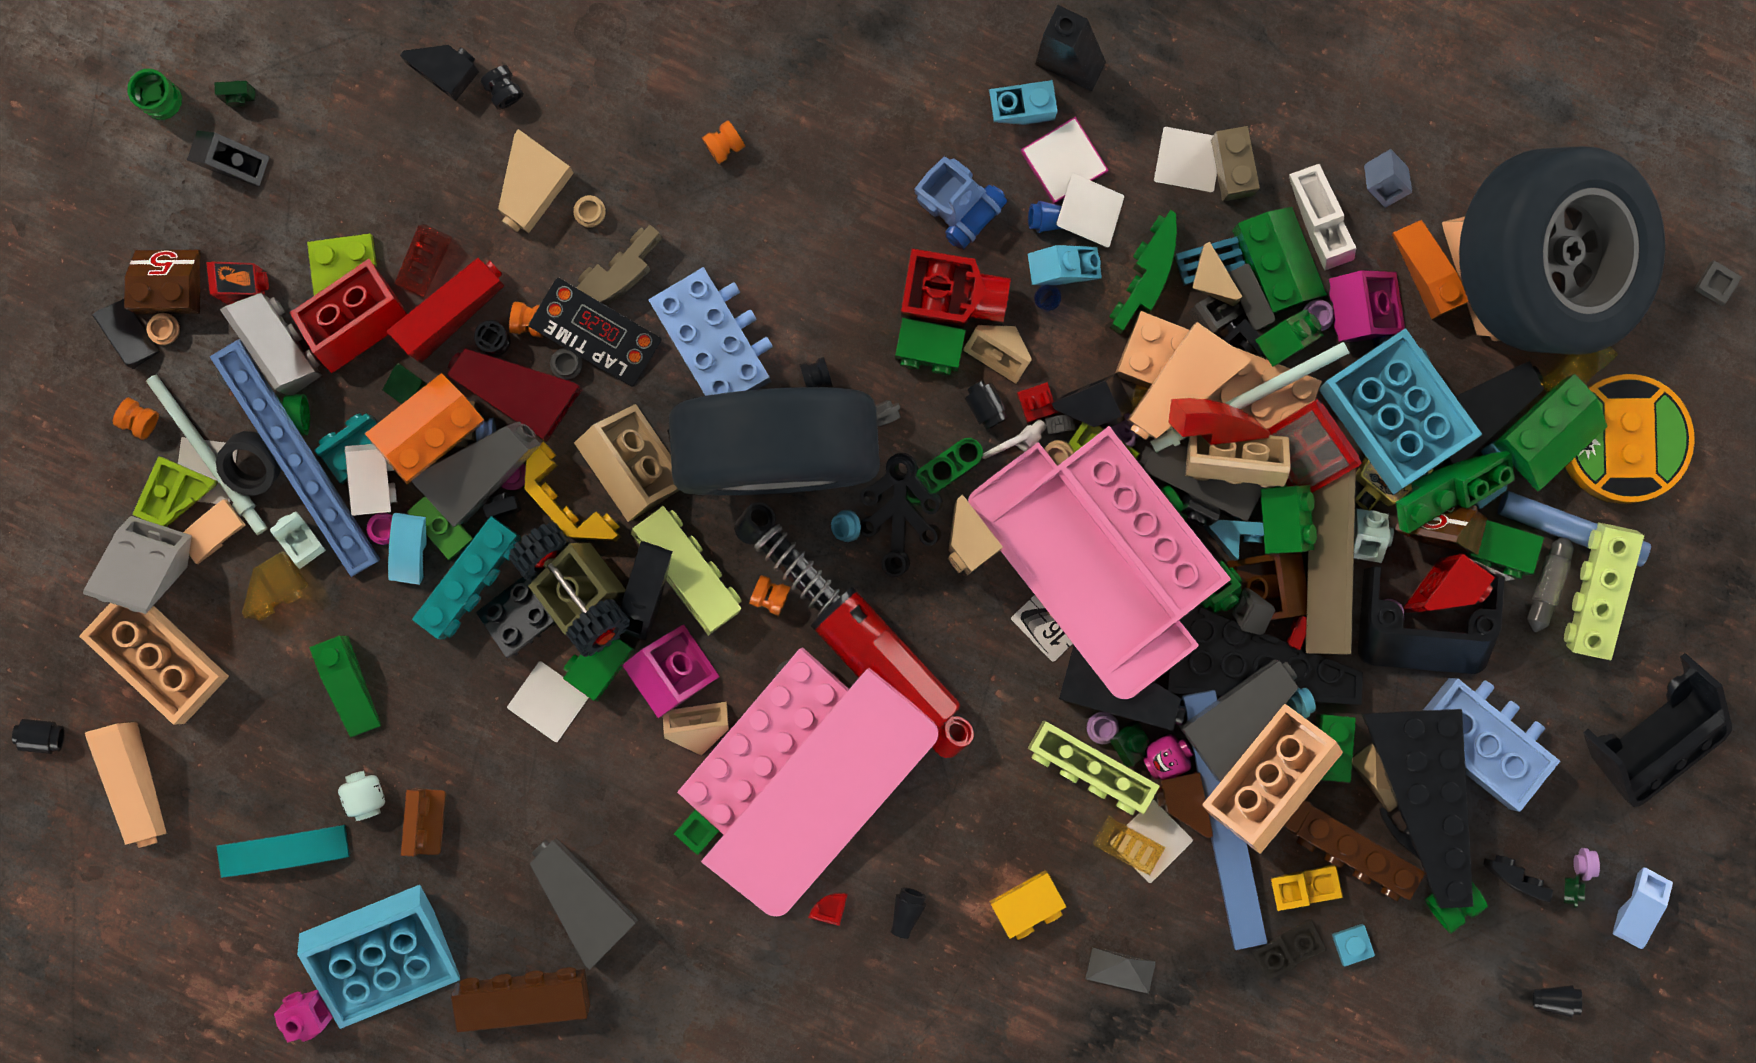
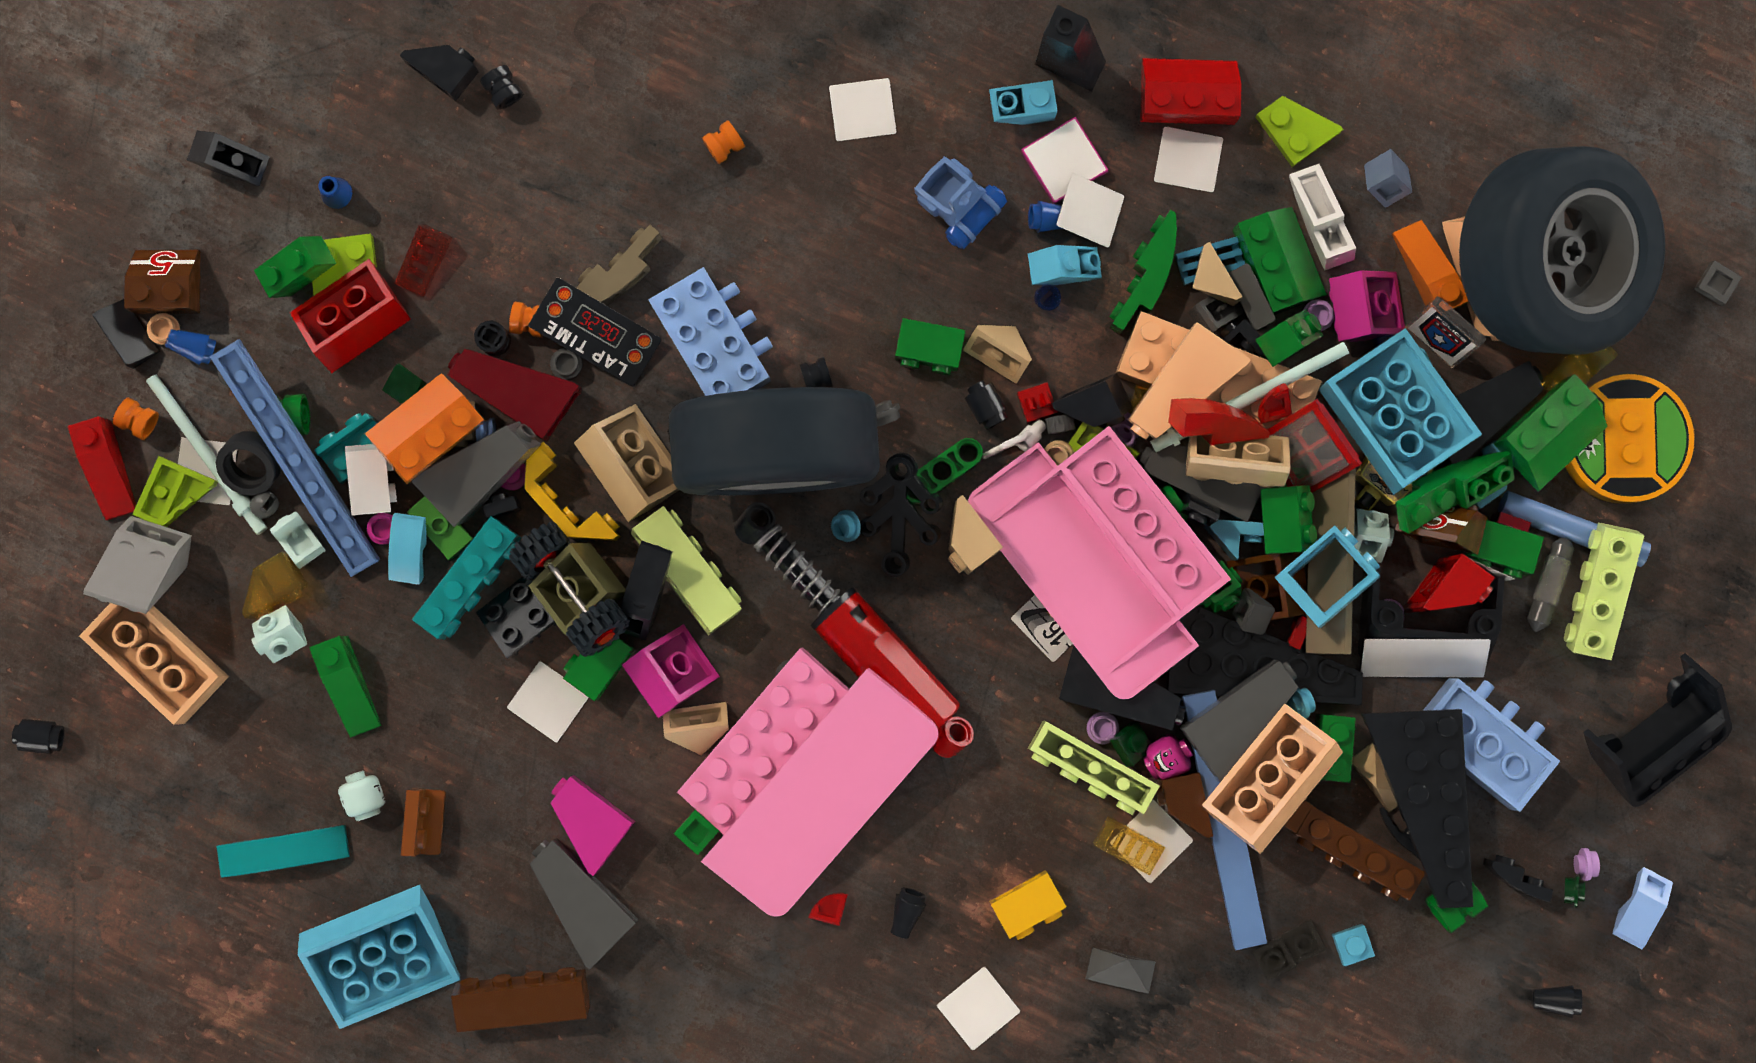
light nougat slope [85,722,167,848] -> none
green wheel [127,69,182,120] -> none
light nougat slope [183,499,246,564] -> none
slope [206,262,269,305] -> none
dark green plate [214,81,255,107] -> none
light grey slope [220,293,322,395] -> none
dark pink brick [274,990,333,1043] -> none
red slope [386,258,505,363] -> none
tan slope [498,129,574,234] -> none
tan plate [574,195,606,228] -> none
orange wheel [749,575,791,616] -> none
red brick [901,248,1011,328] -> none
dark tan brick [1211,126,1260,201] -> none
yellow slope [1271,865,1343,911] -> none
none -> red slope [67,416,136,521]
none -> blue cone [165,329,216,365]
none -> dark grey hinge [250,491,279,519]
none -> light aqua brick [251,605,307,664]
none -> green brick [254,236,337,298]
none -> blue cone [318,176,352,209]
none -> dark pink slope [551,775,635,876]
none -> white sticker [829,78,896,141]
none -> white sticker [937,967,1020,1050]
none -> red slope [1140,58,1242,125]
none -> lime wing [1255,96,1344,167]
none -> red tile [1258,383,1292,424]
none -> medium azure window [1274,526,1381,628]
none -> white sticker [1361,639,1491,677]
none -> tile [1405,296,1486,369]
none -> dark red tile [1490,512,1531,533]

